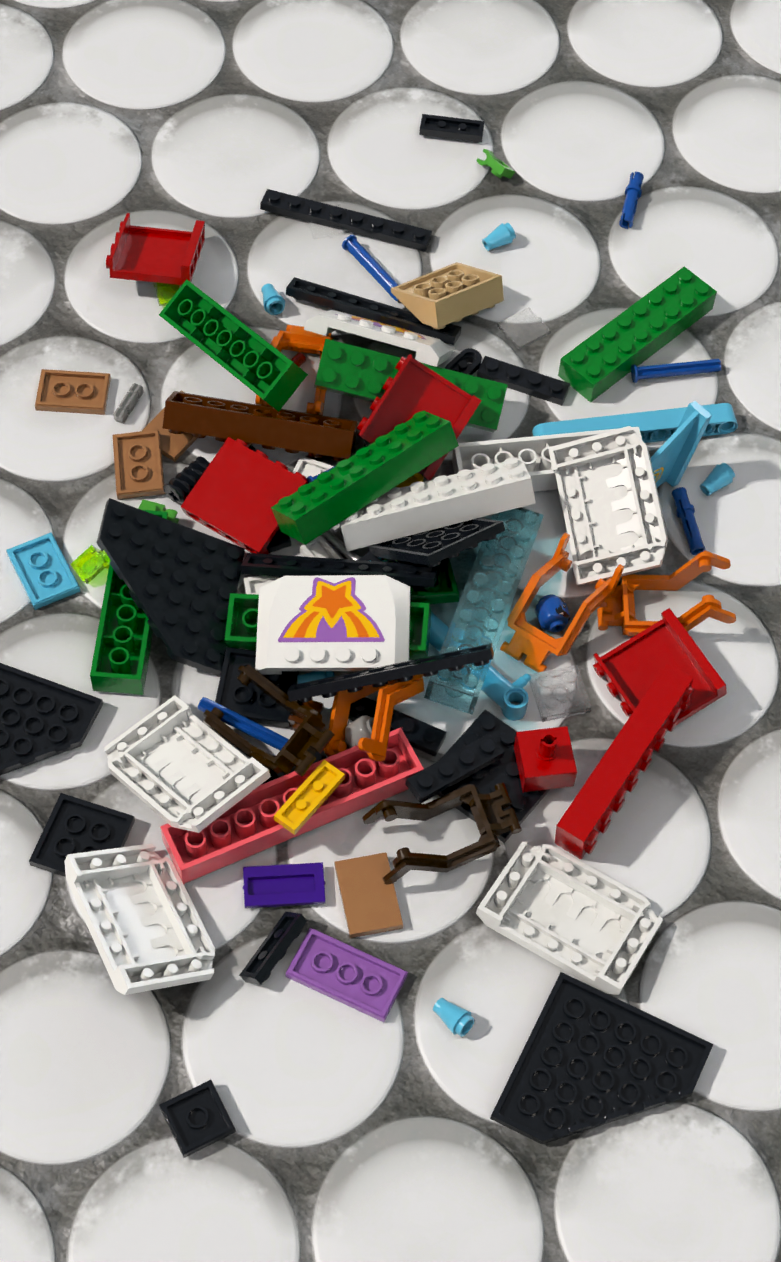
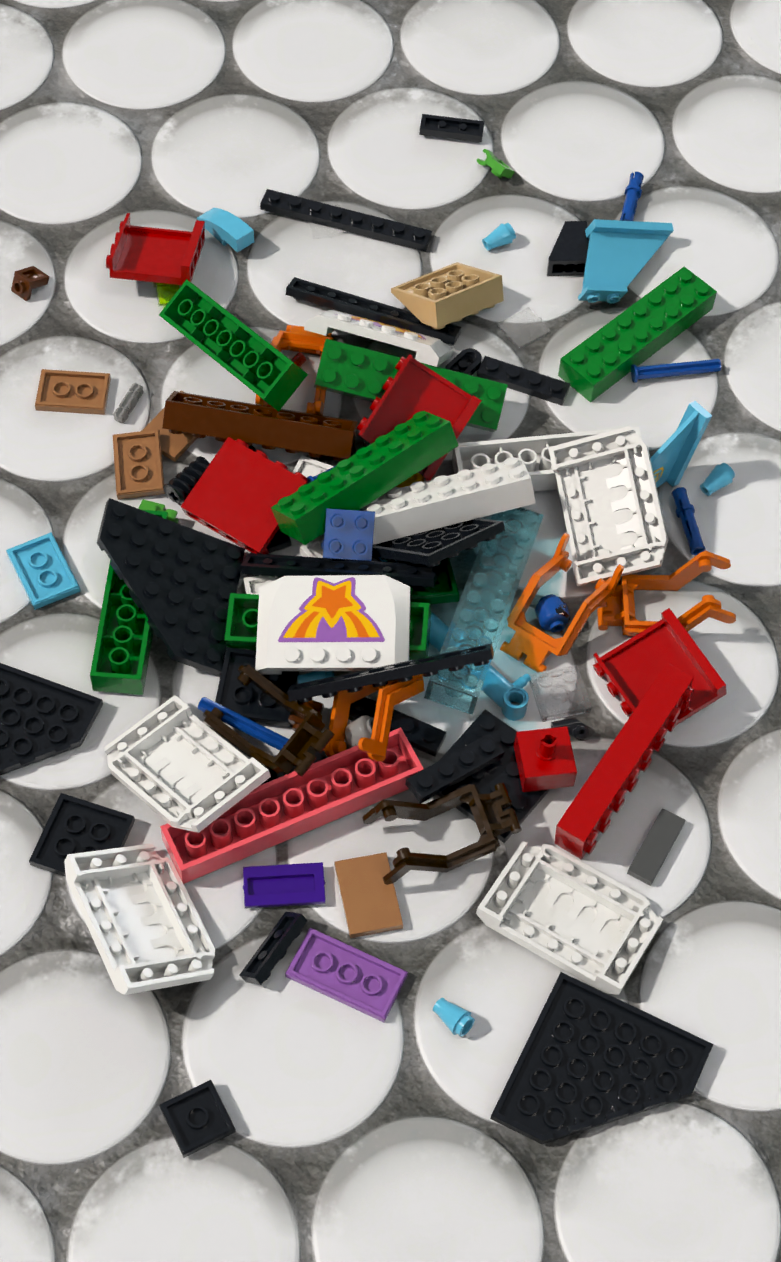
clear neon green bracket [70,545,110,584] -> none
medium azure cone [261,284,285,315] -> none
yellow plate [274,760,345,835] -> none
blue axle [342,235,399,302] -> none
medium azure beam [532,403,738,443] -> none
none -> reddish brown bracket [11,266,49,301]
none -> medium azure slope [197,208,254,252]
none -> blue hinge [321,508,375,561]
none -> black slope [547,221,589,276]
none -> black arm [551,718,588,740]
none -> medium azure piece [578,219,674,303]
none -> dark grey tile [627,808,686,886]

